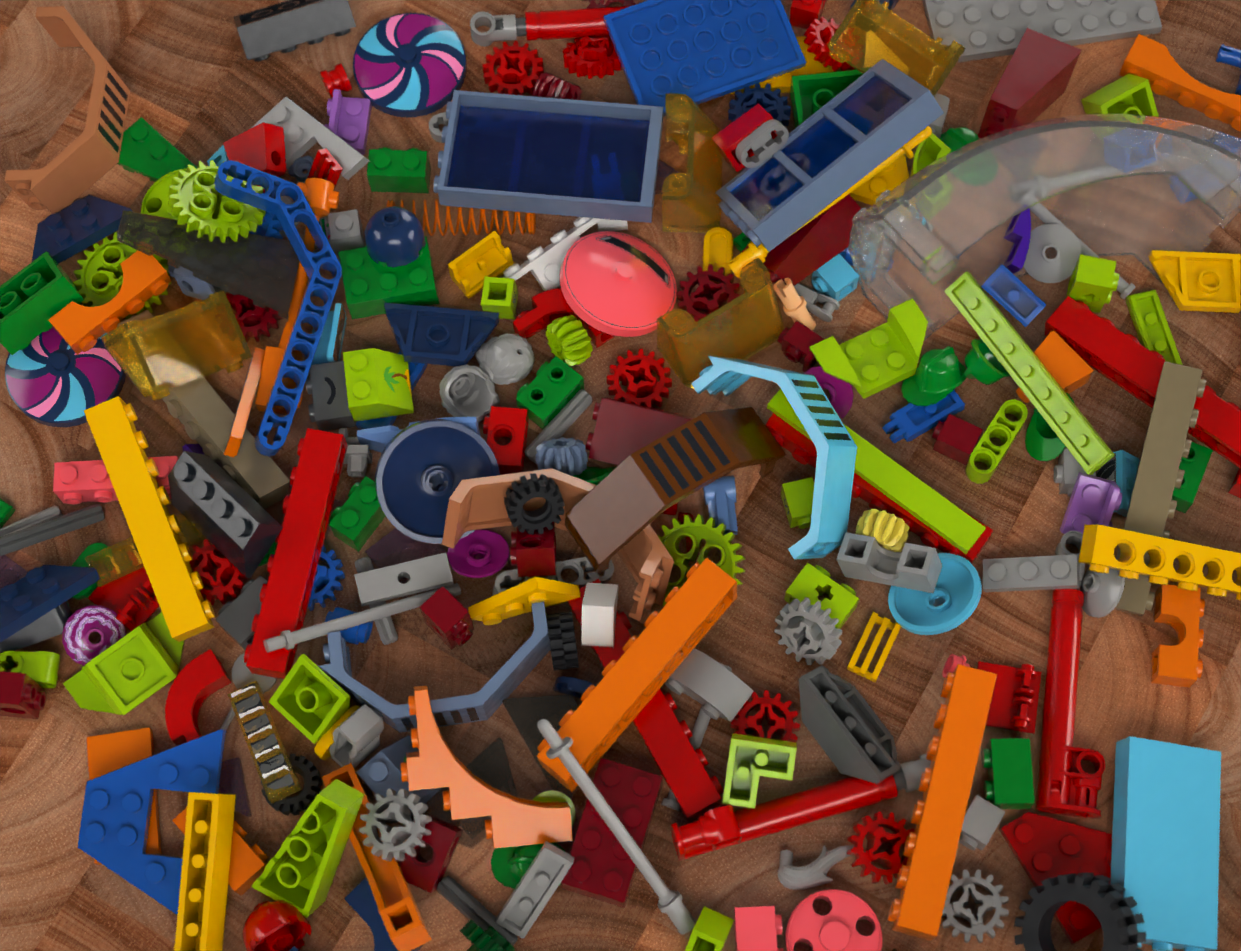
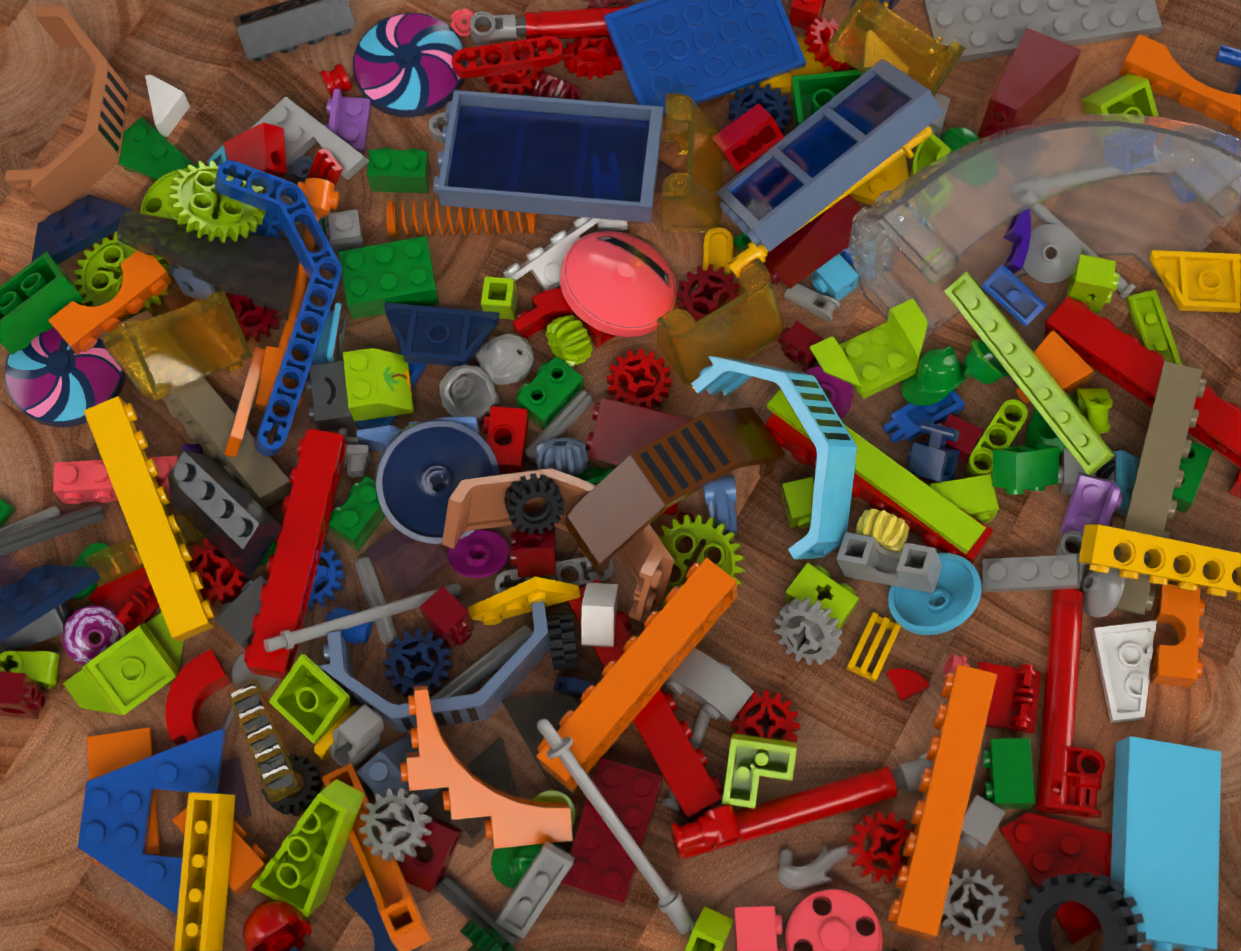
light grey tile [354,552,454,607] -> none
dark blue cylinder [365,206,426,267] -> none
yellow hinge [448,231,515,299] -> none
light grey beam [735,119,789,168] -> none
light nougat pin [773,278,816,330] -> none
dark grey wedge [799,666,901,784] -> none
none -> white slope [145,74,190,138]
none -> dark blue gear [383,629,453,697]
none -> light grey axle [429,625,533,700]
none -> coral plate [451,8,474,36]
none -> red beam [451,36,563,79]
none -> red tile [886,668,930,702]
none -> dark blue brick [907,421,960,482]
none -> lime slope [929,474,999,524]
none -> green brick [992,443,1059,495]
none -> lime piece [1073,388,1113,434]
none -> white wing [1092,621,1157,723]

